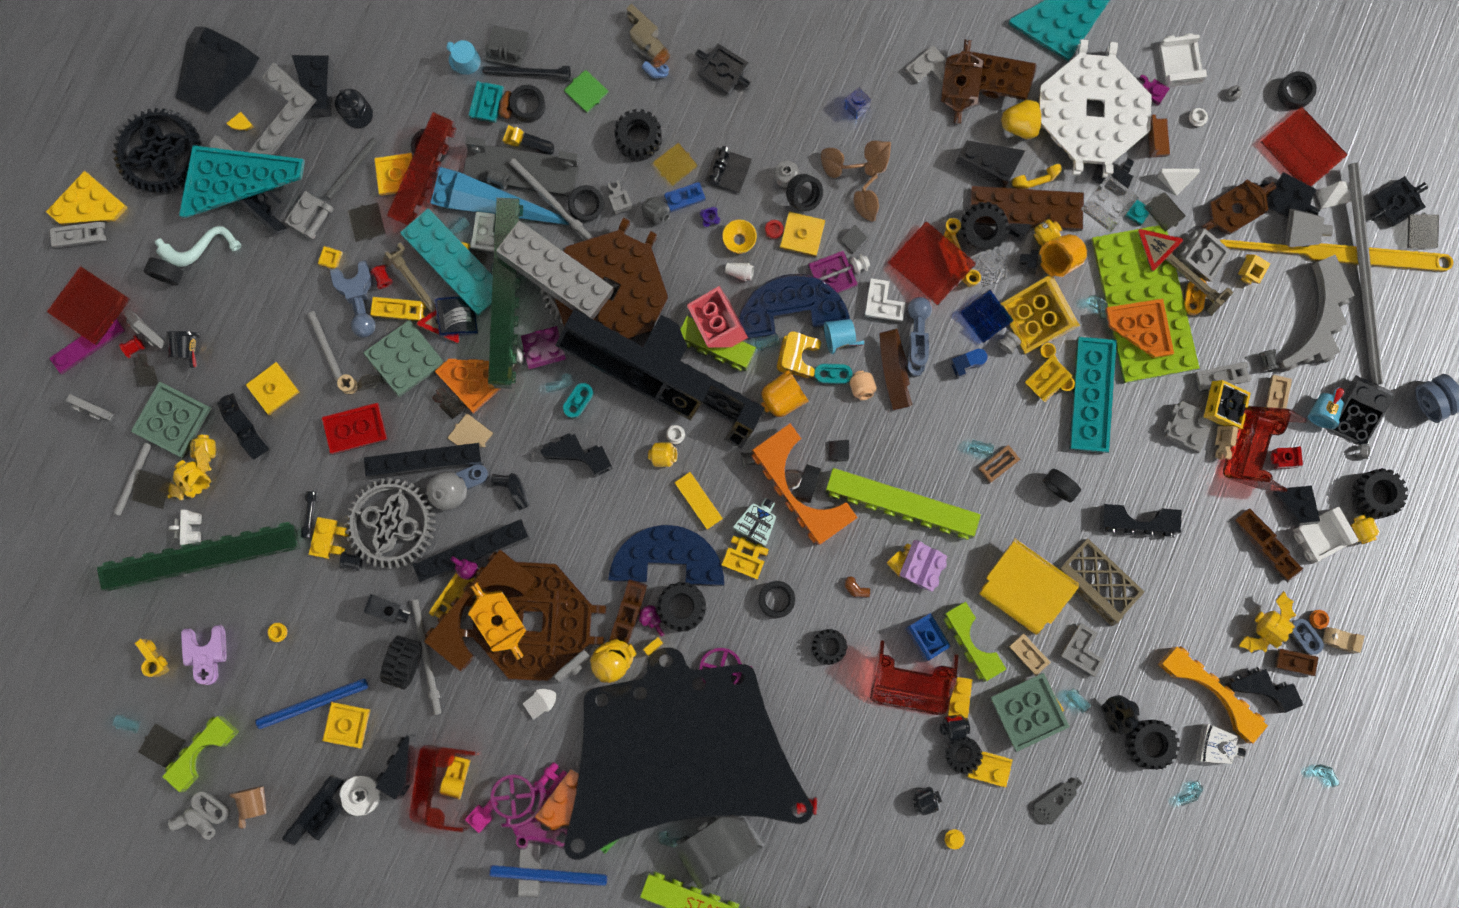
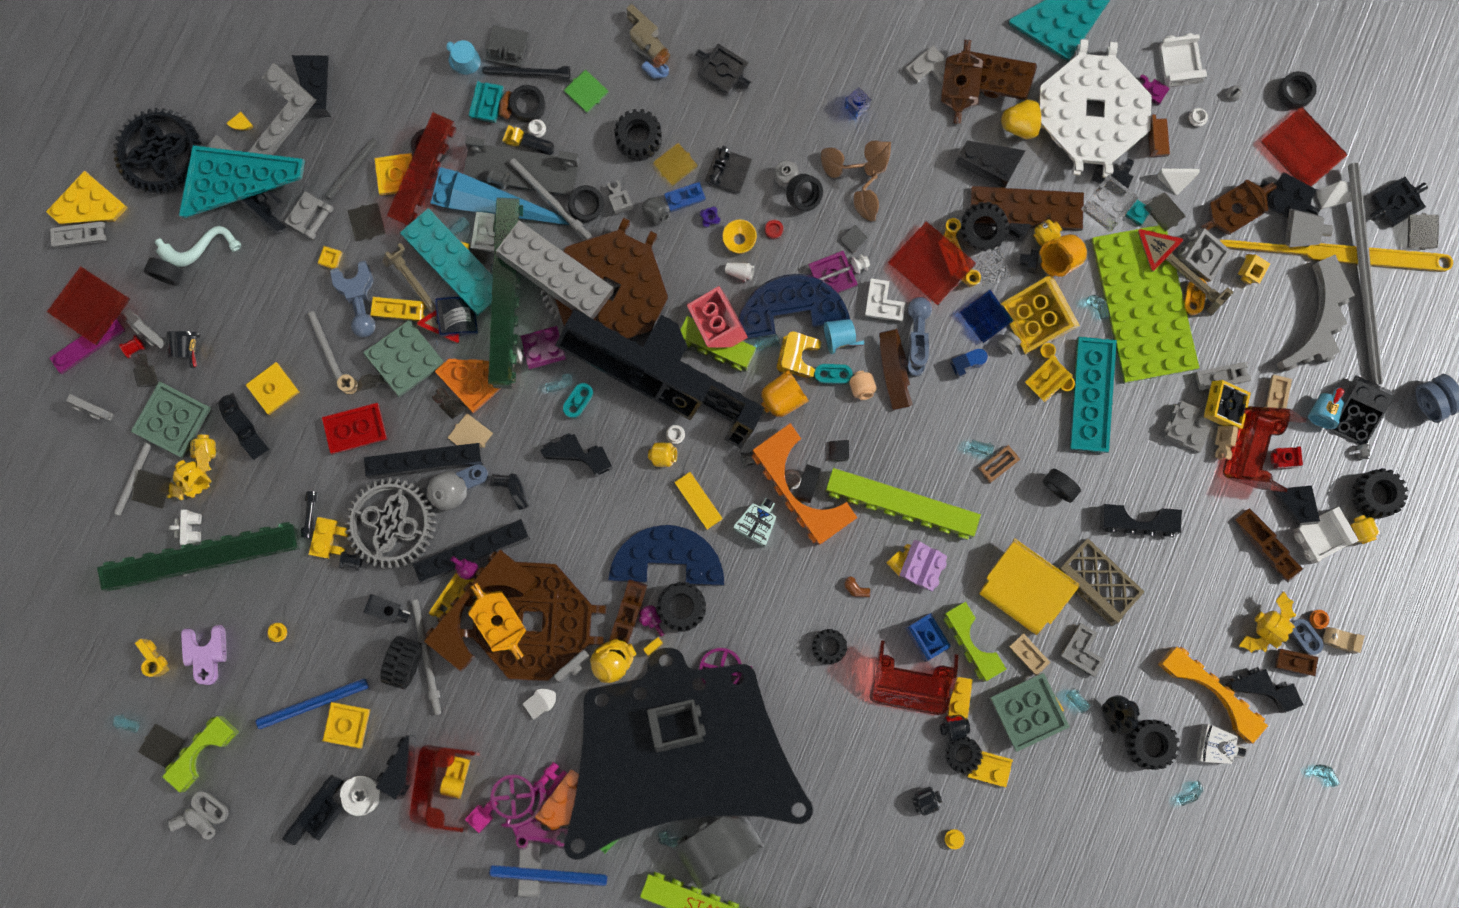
black wedge [176,26,261,114] -> none
medium nougat hat [229,786,267,829] -> none
black piece [335,89,373,129] -> none
red bush [370,265,393,289] -> none
yellow plate [722,535,769,580] -> none
black tyre [758,581,796,618] -> none
yellow plate [780,211,825,257] -> none
red bush [796,797,817,815] -> none
yellow bar [1011,164,1062,189] -> none
dark grey piece [1033,777,1083,825] -> none
orange plate [1105,299,1174,358] -> none
dark grey bush [1259,349,1280,372] -> none
none -> white plate [527,119,546,138]
none -> dark grey window [647,699,706,752]

